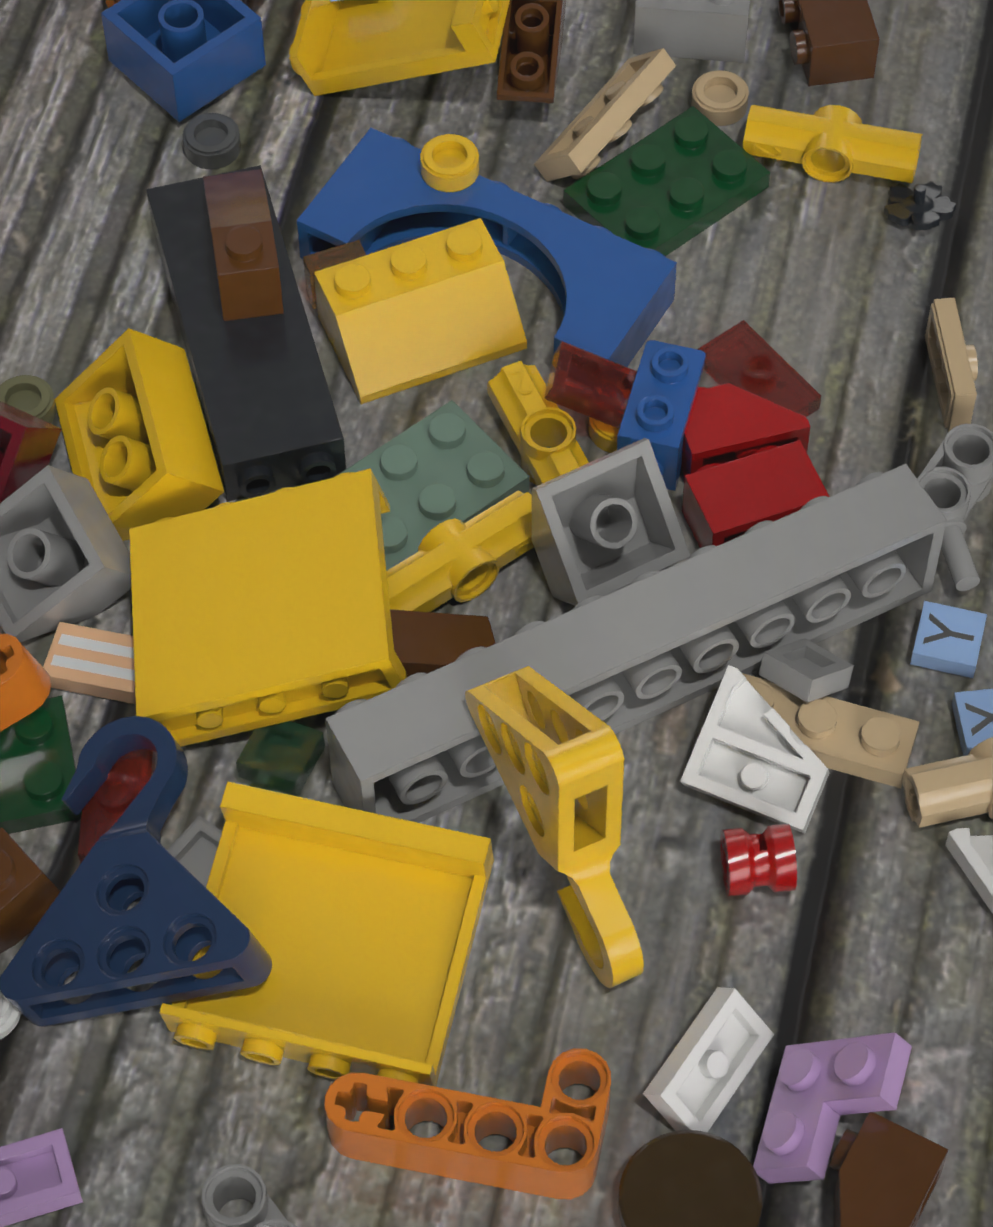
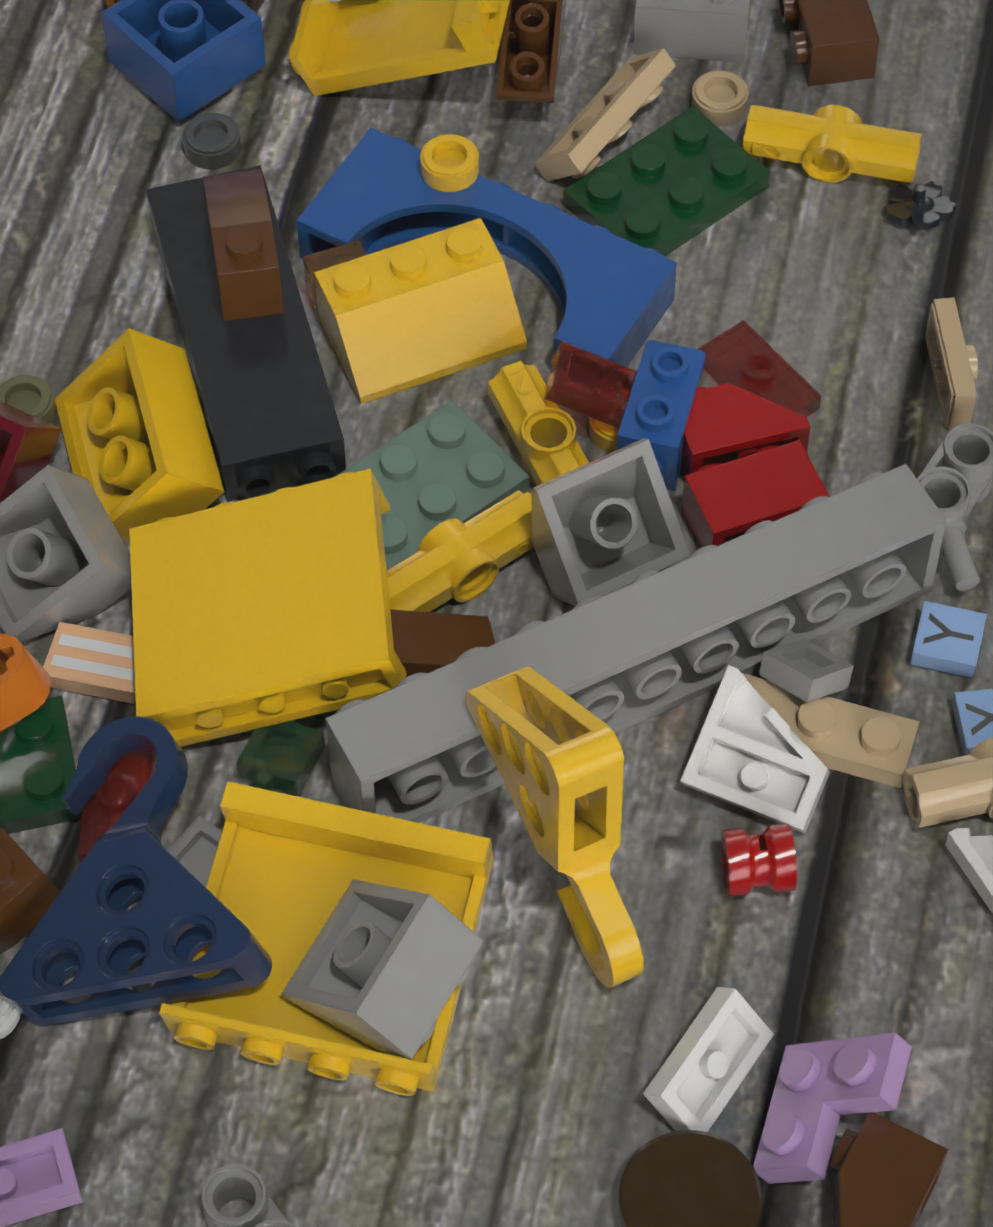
orange beam [324,1048,611,1199] -> none
none -> light grey slope [281,879,484,1059]

